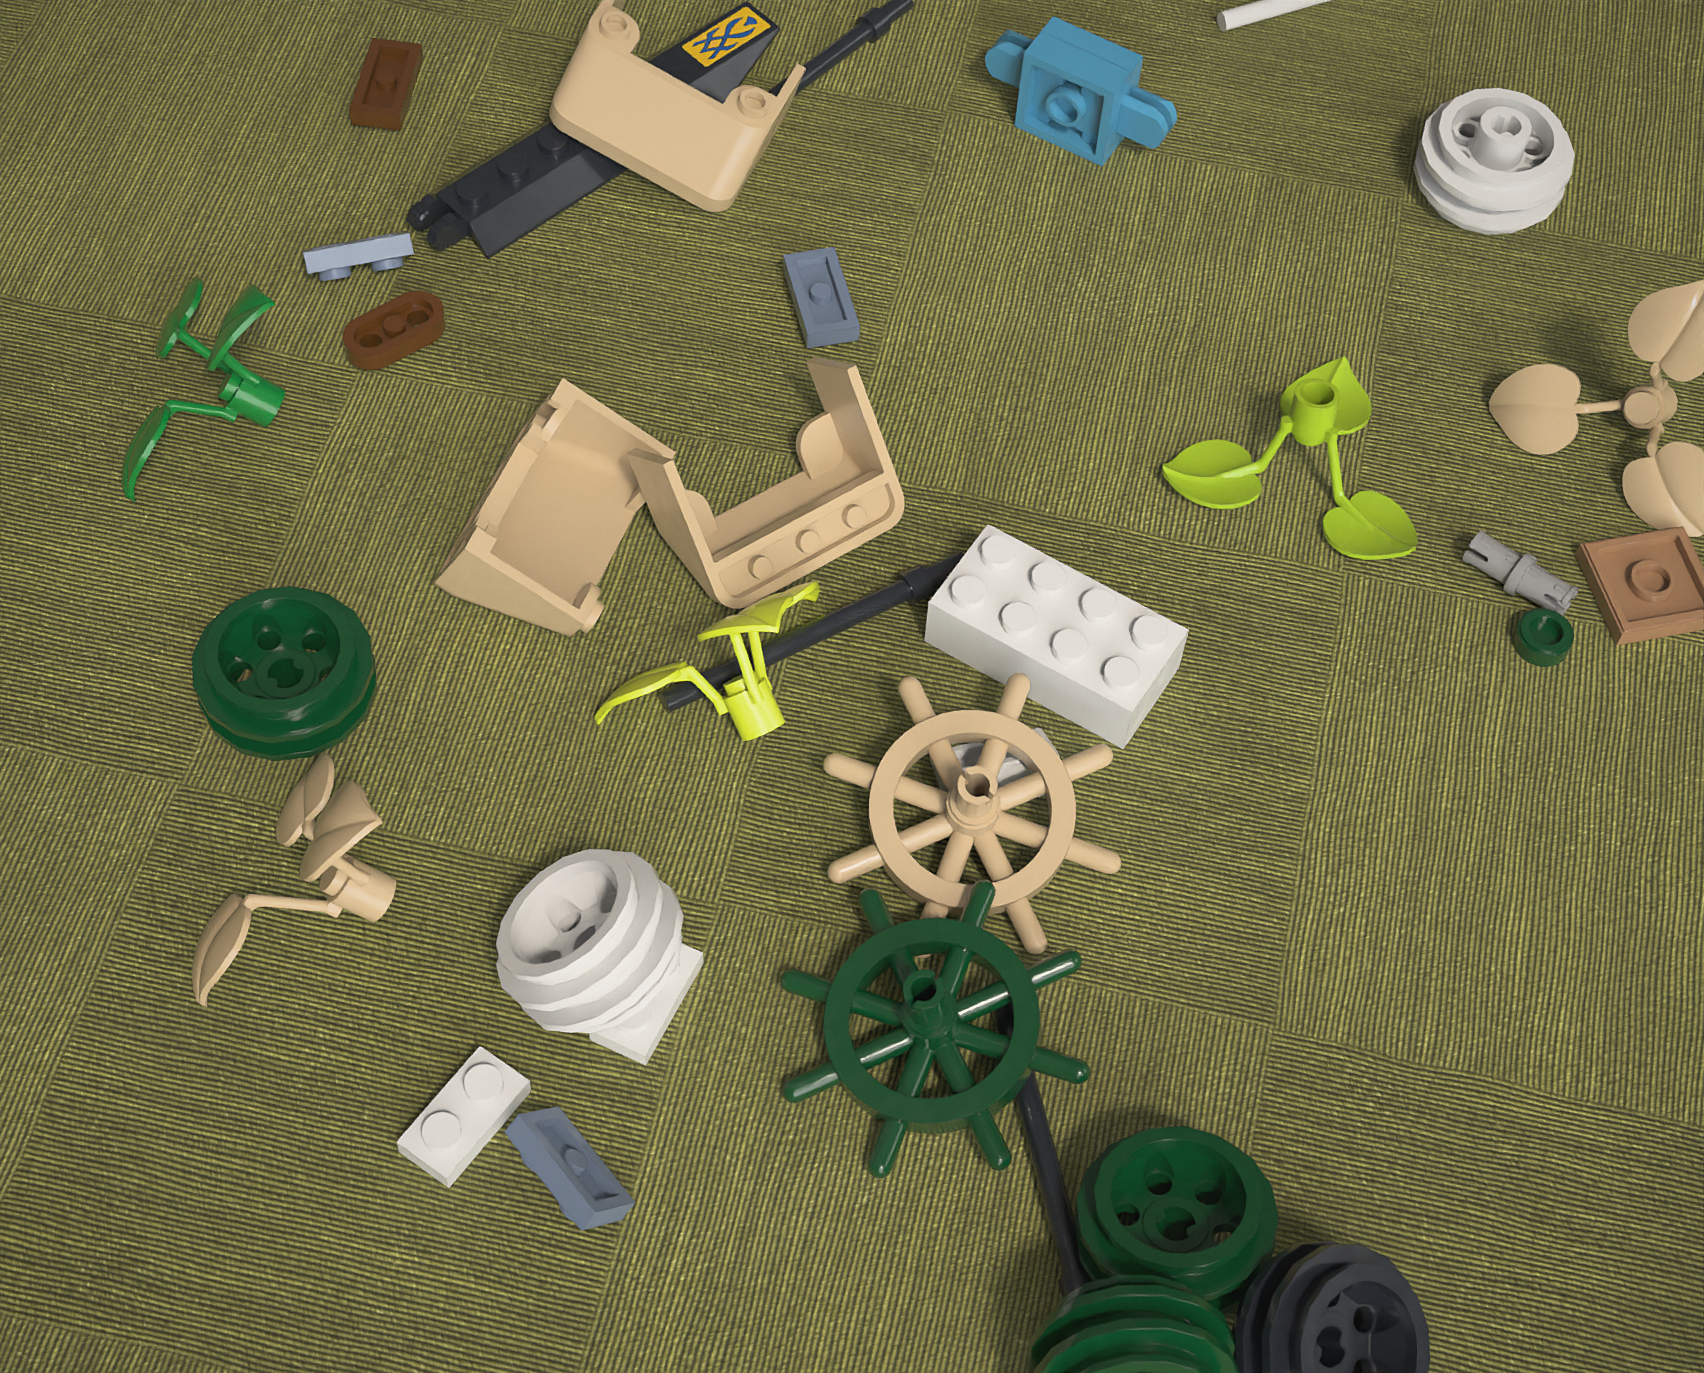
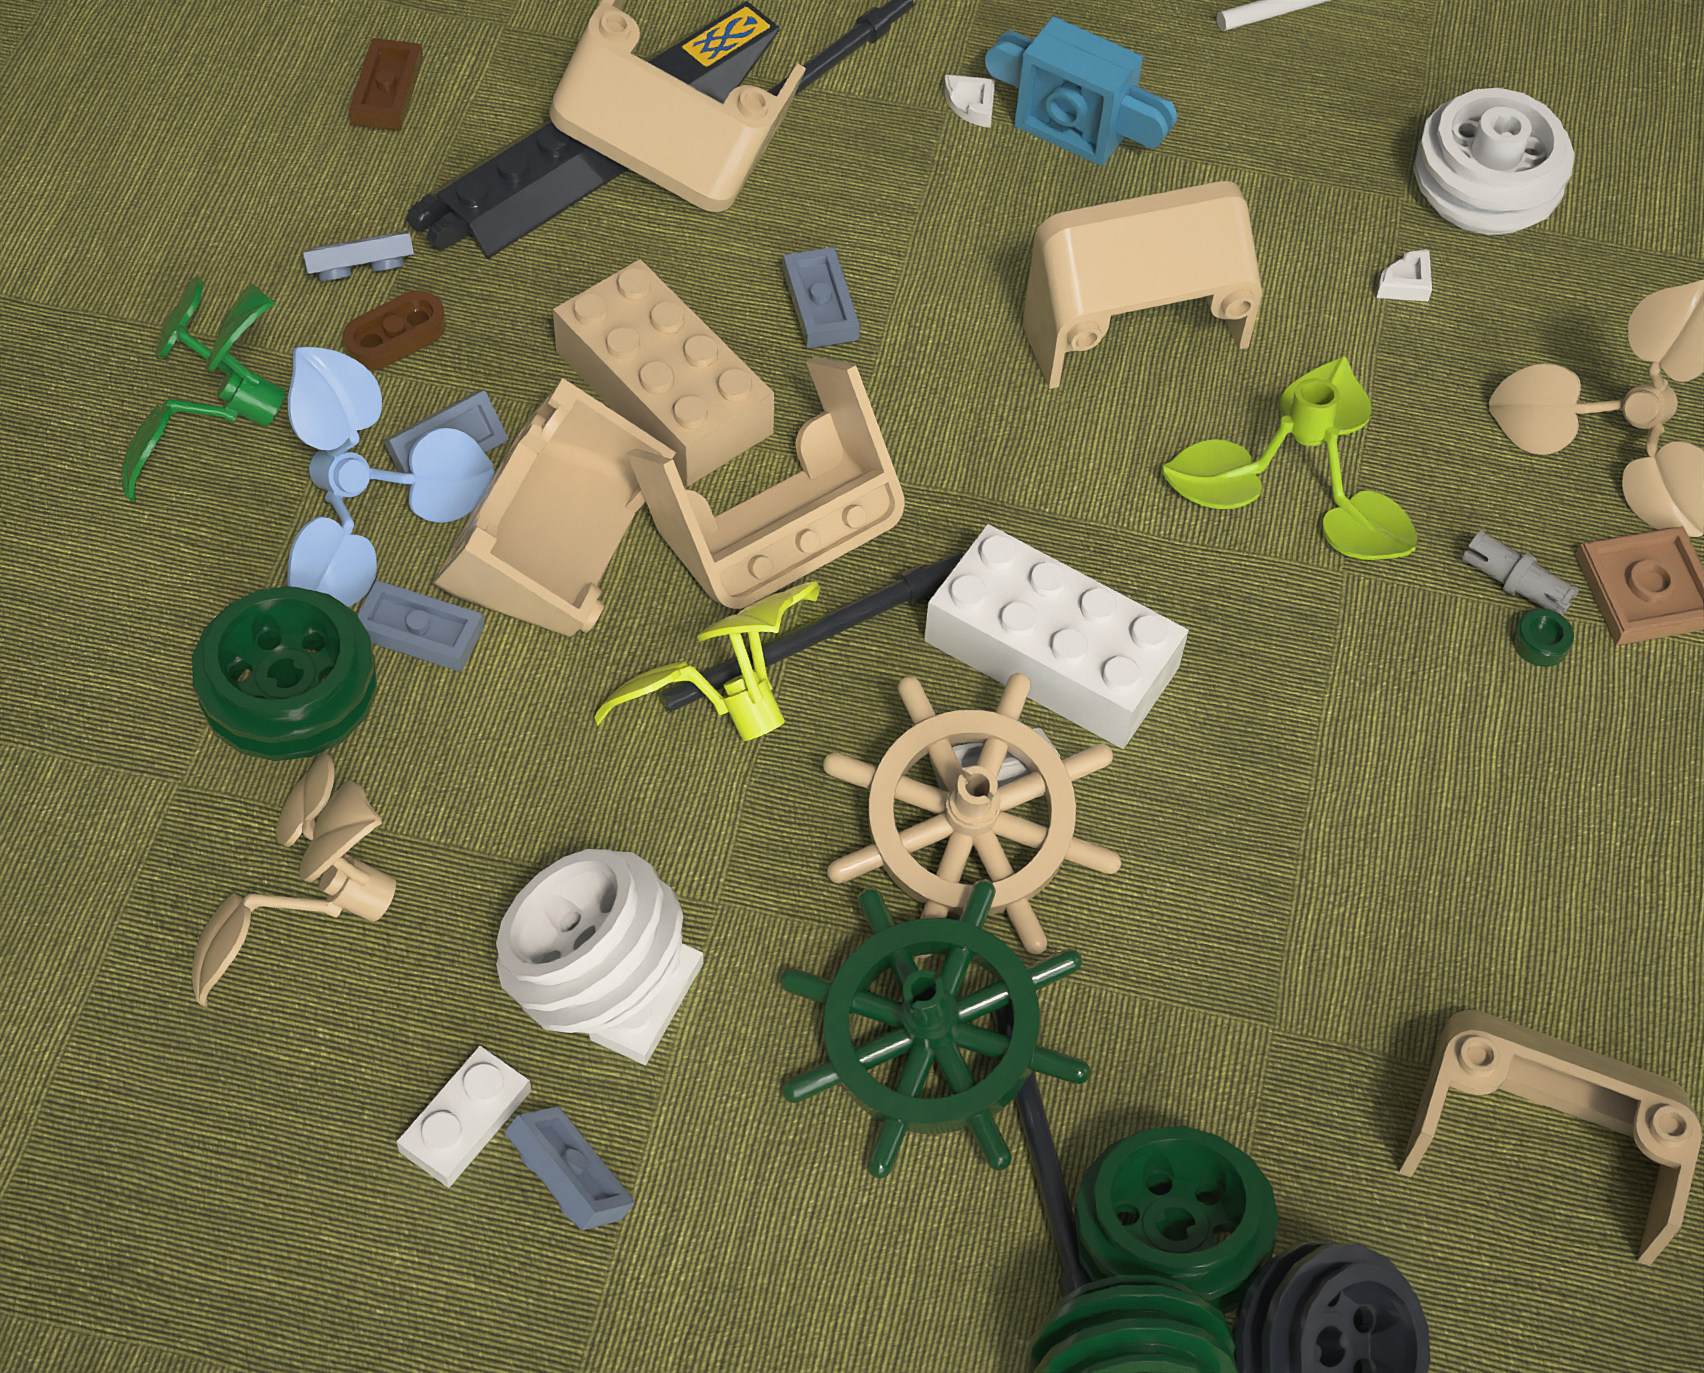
none -> light blue plant [287,347,494,607]
none -> sand blue plate [357,580,485,672]
none -> sand blue plate [383,390,509,490]
none -> tan brick [553,259,774,487]
none -> white tile [944,75,995,128]
none -> tan windscreen [1022,181,1262,389]
none -> white tile [1376,250,1432,302]
none -> tan windscreen [1399,1010,1702,1266]

